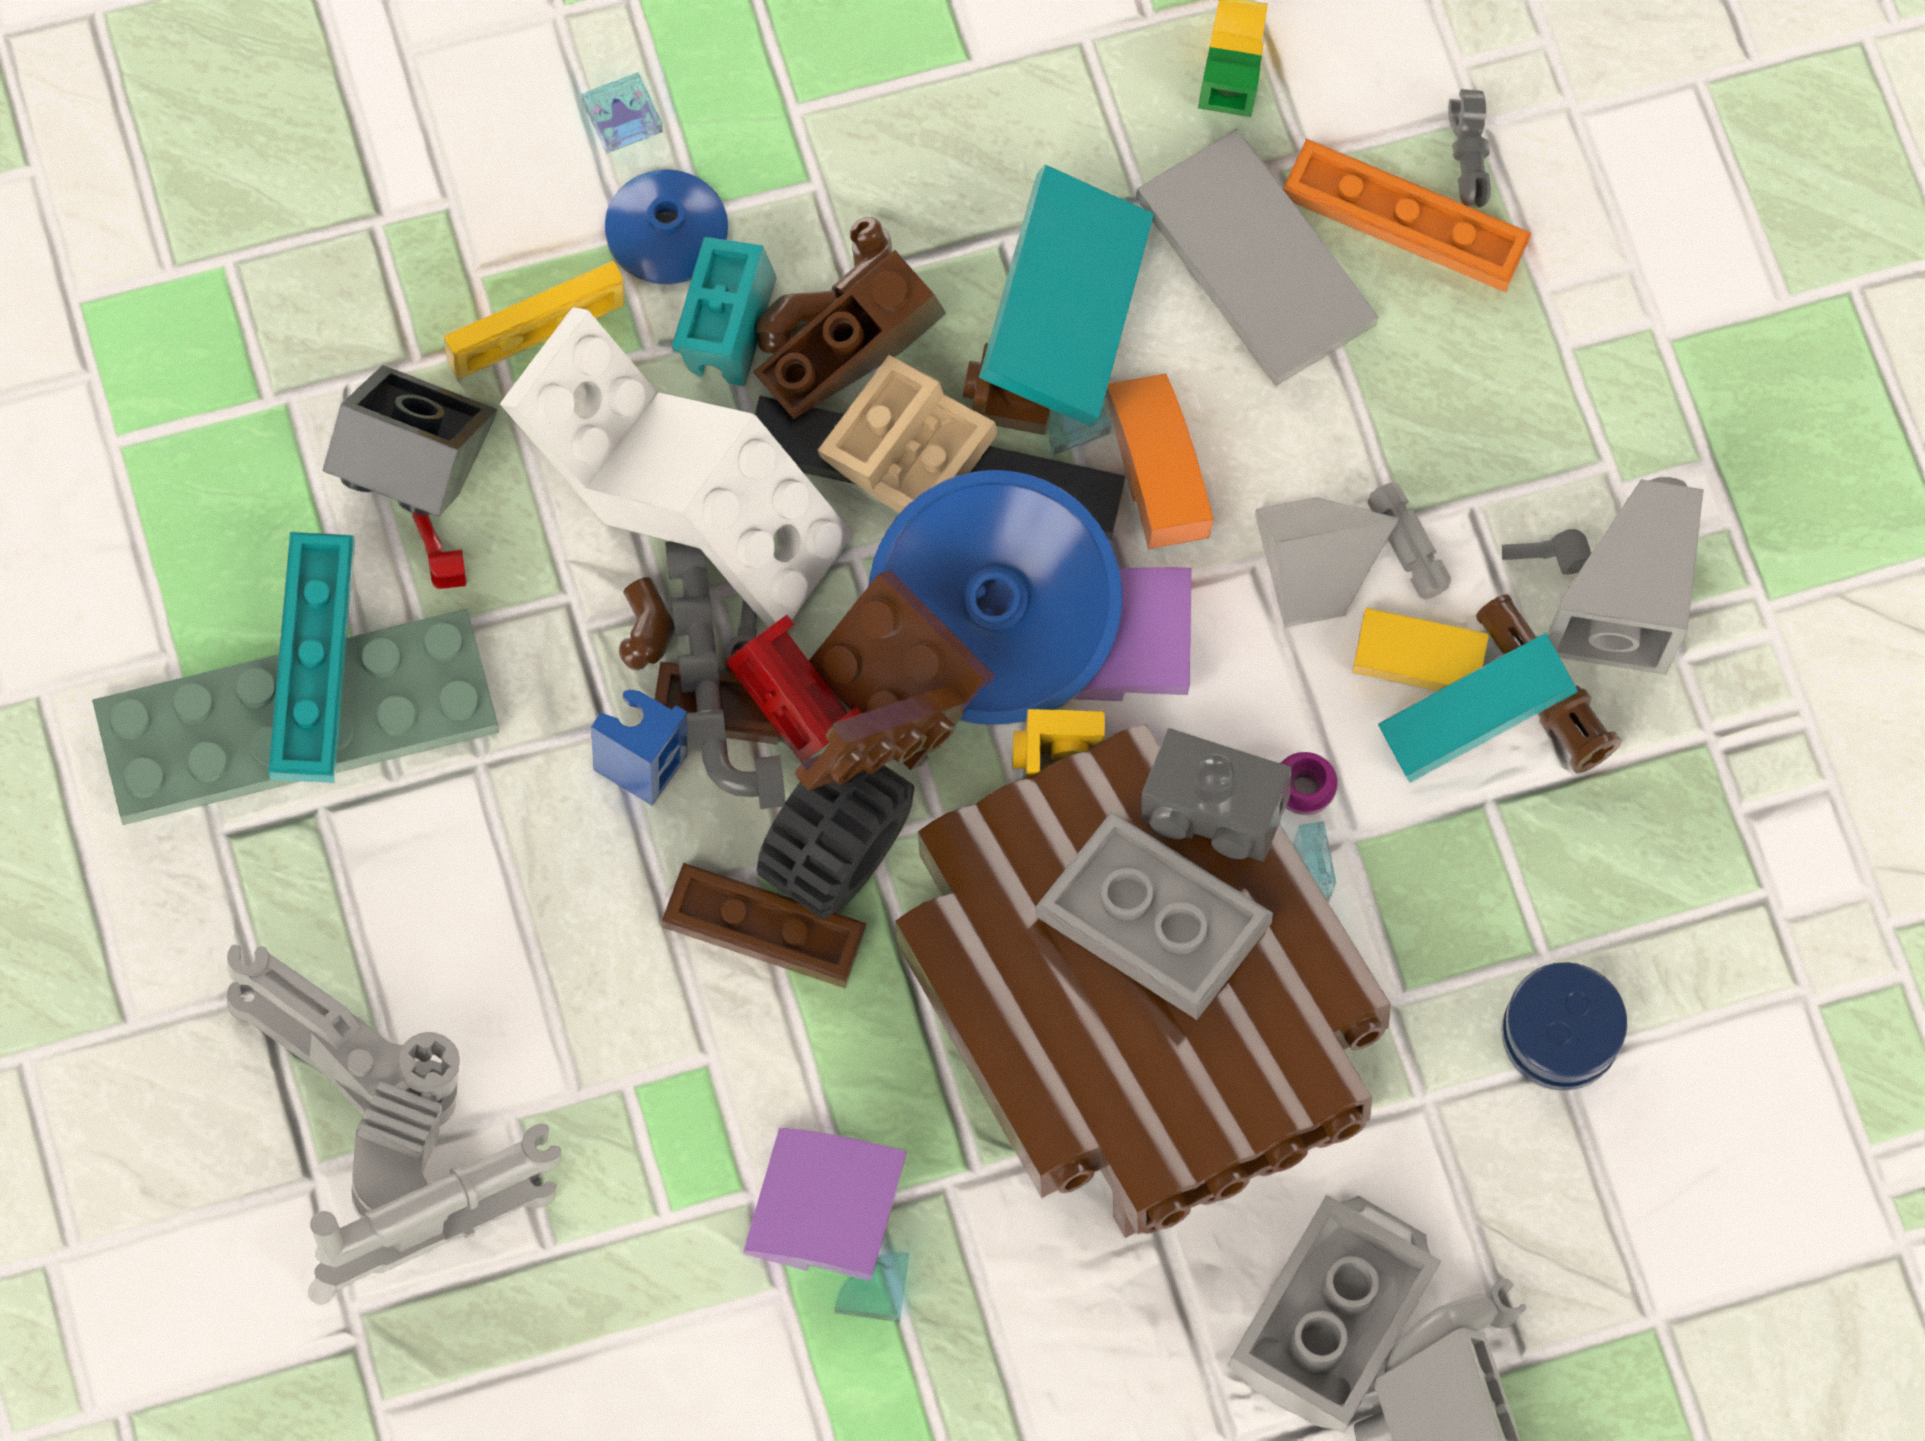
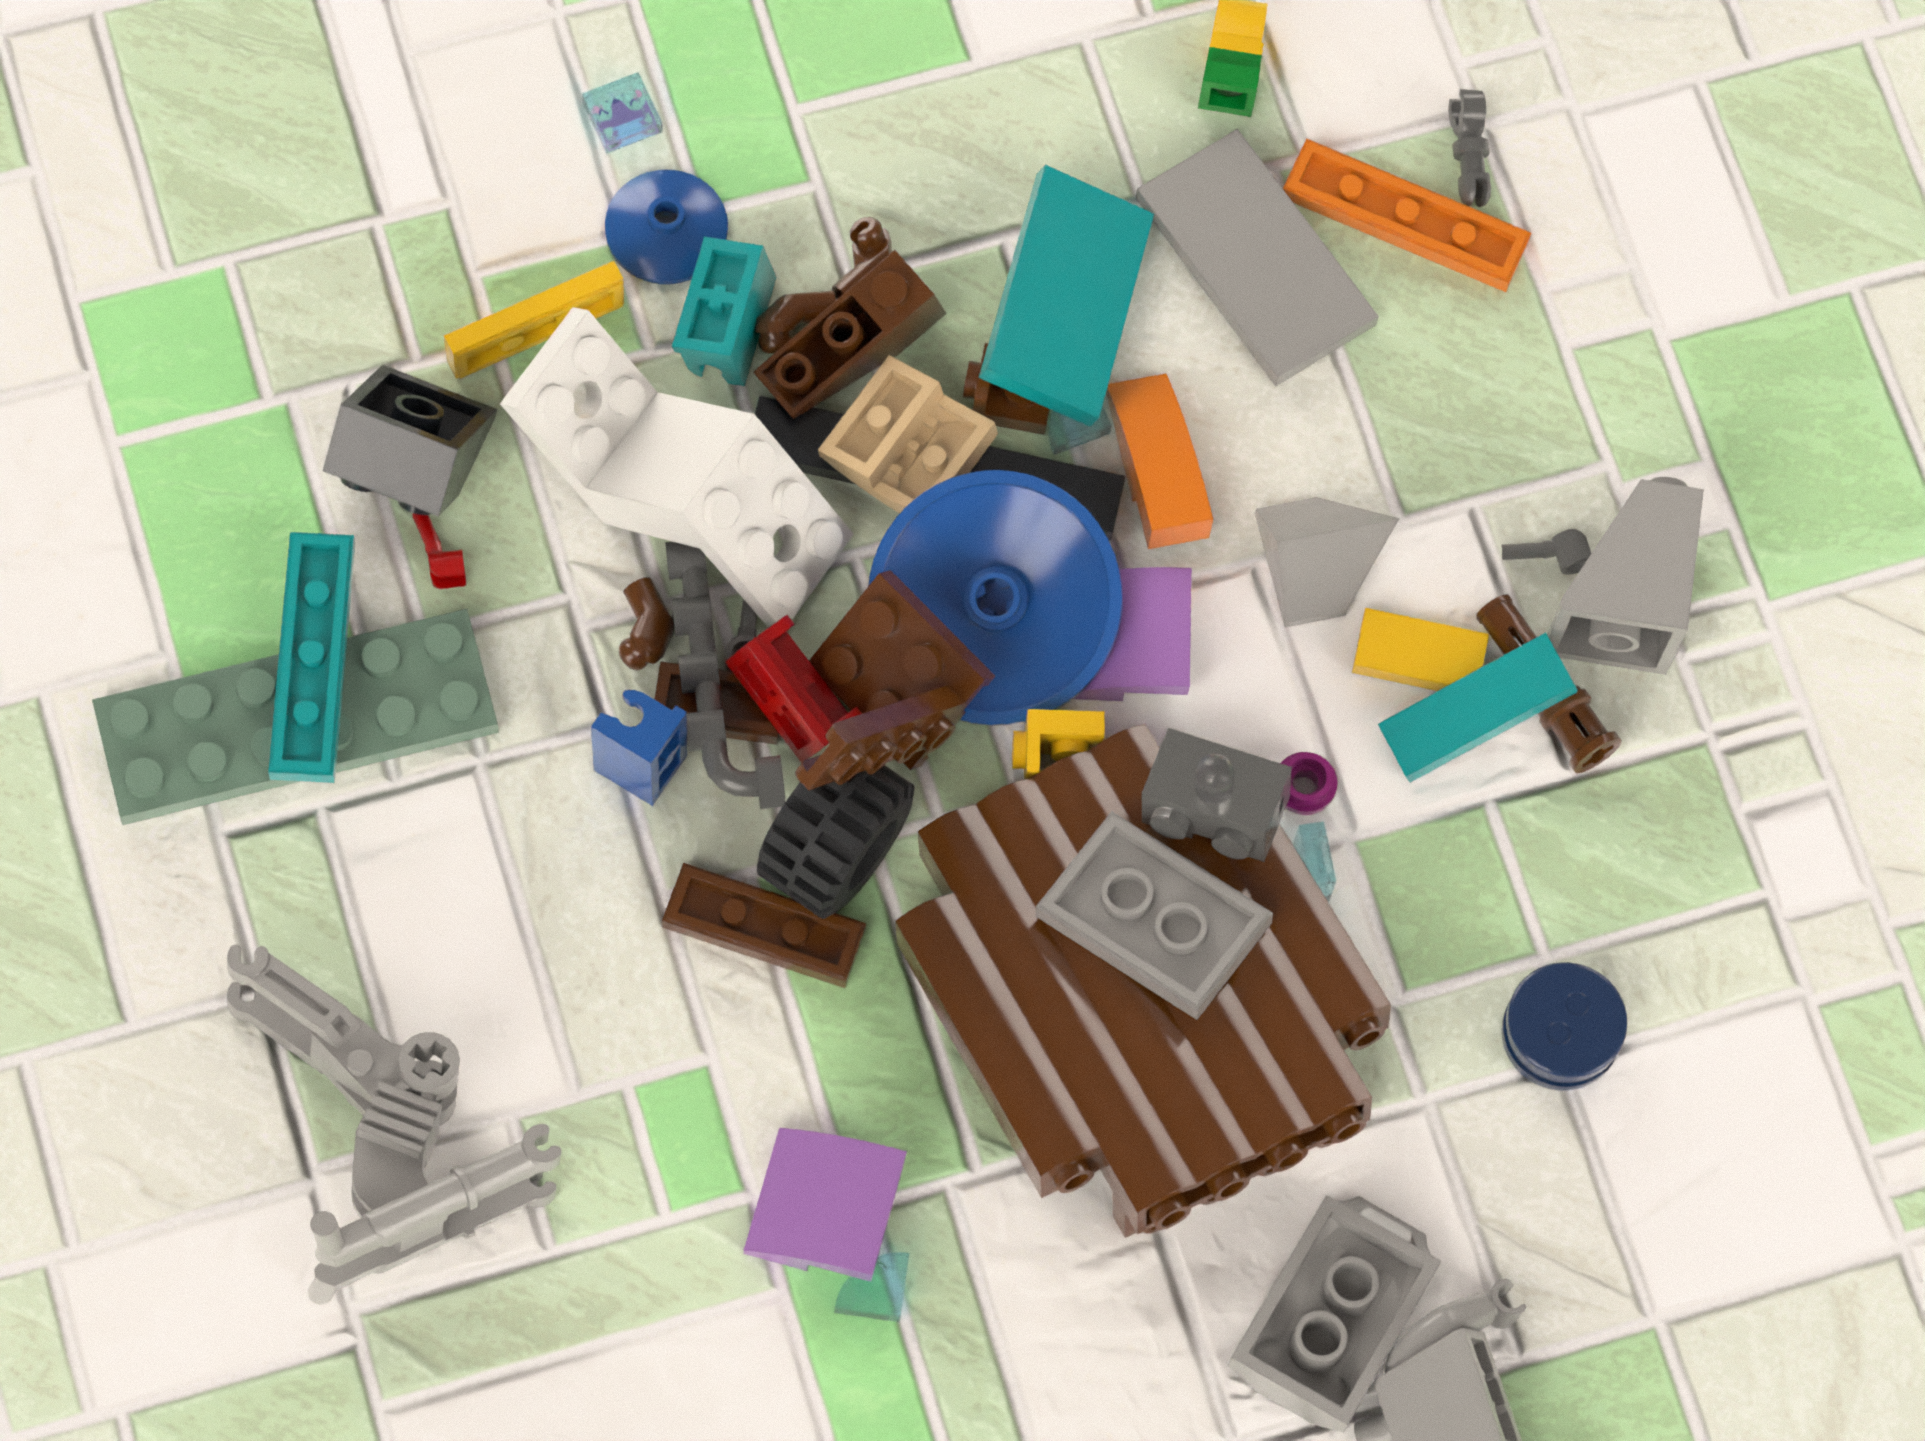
light grey axle [1368,482,1451,599] -> none

